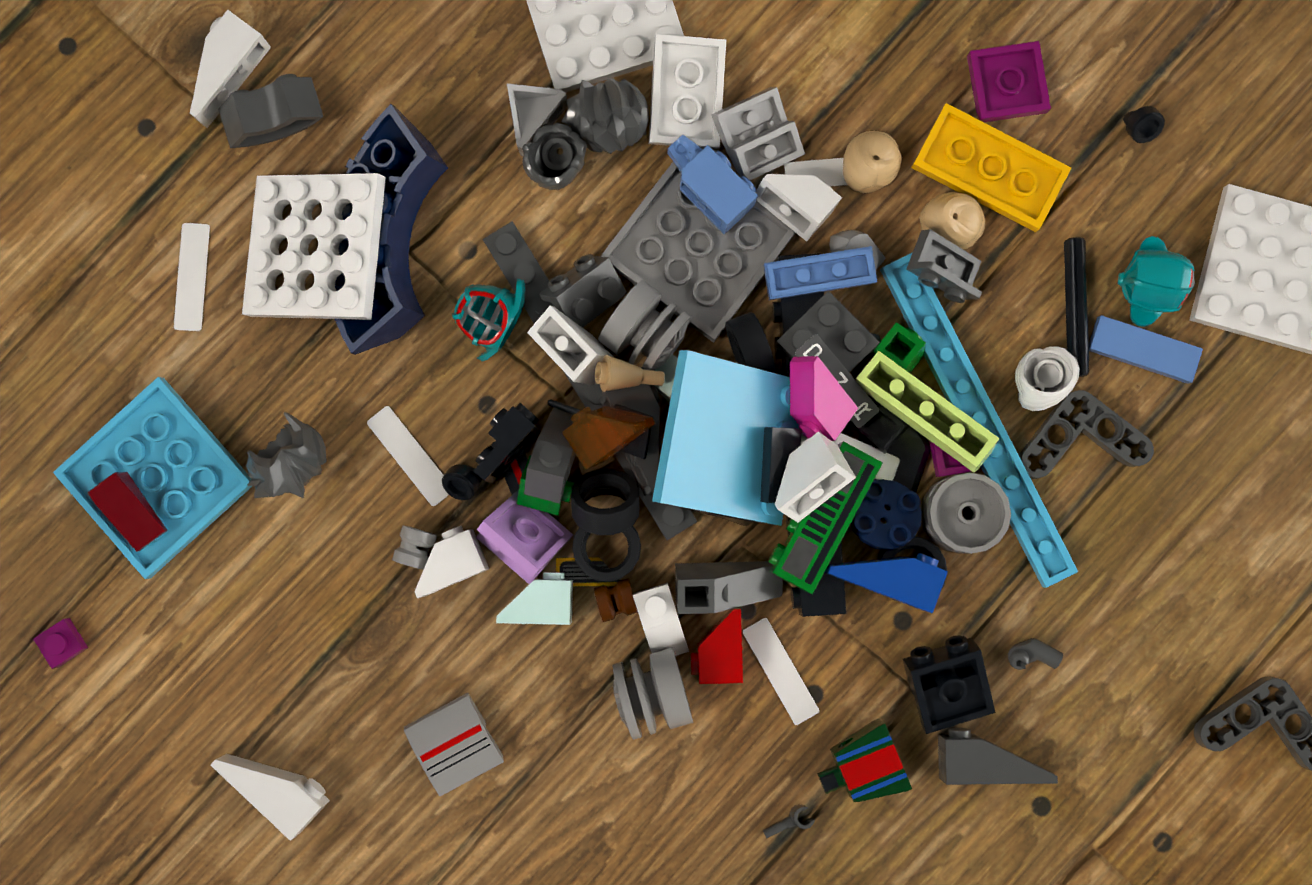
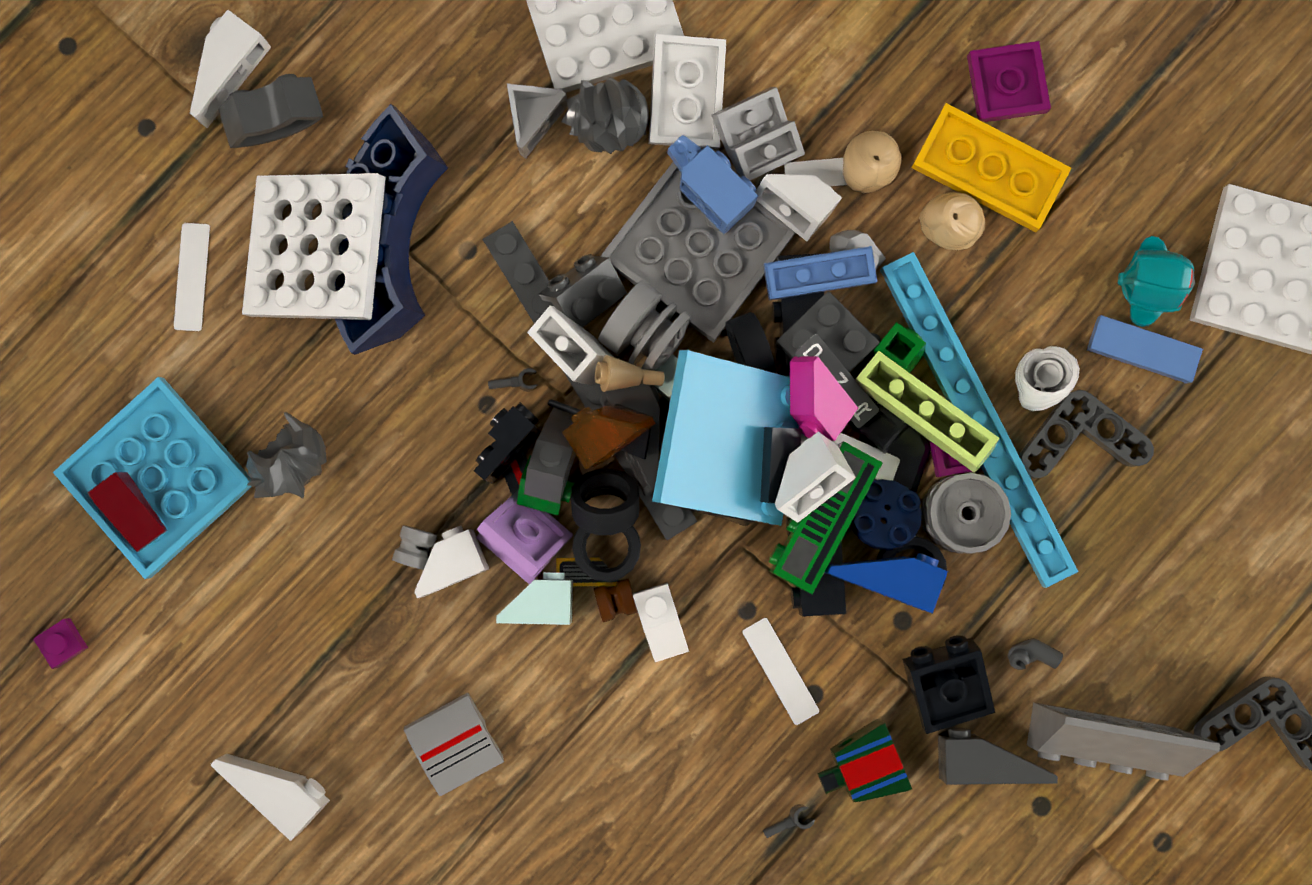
white sticker [367,406,449,506] -> none
black tile [442,464,482,500] -> none
teal piece [452,278,526,362] -> none
dark grey hair [522,123,587,190] -> none
light grey wheel [612,647,694,740] -> none
dark grey slope [675,561,783,614] -> none
red slope [691,607,743,684] -> none
dark grey bracket [907,229,982,303] -> none
black axle [1064,237,1089,377] -> none
black tile [1123,106,1165,143] -> none
none -> dark grey hand [488,368,538,392]
none -> light grey slope [1027,702,1220,780]

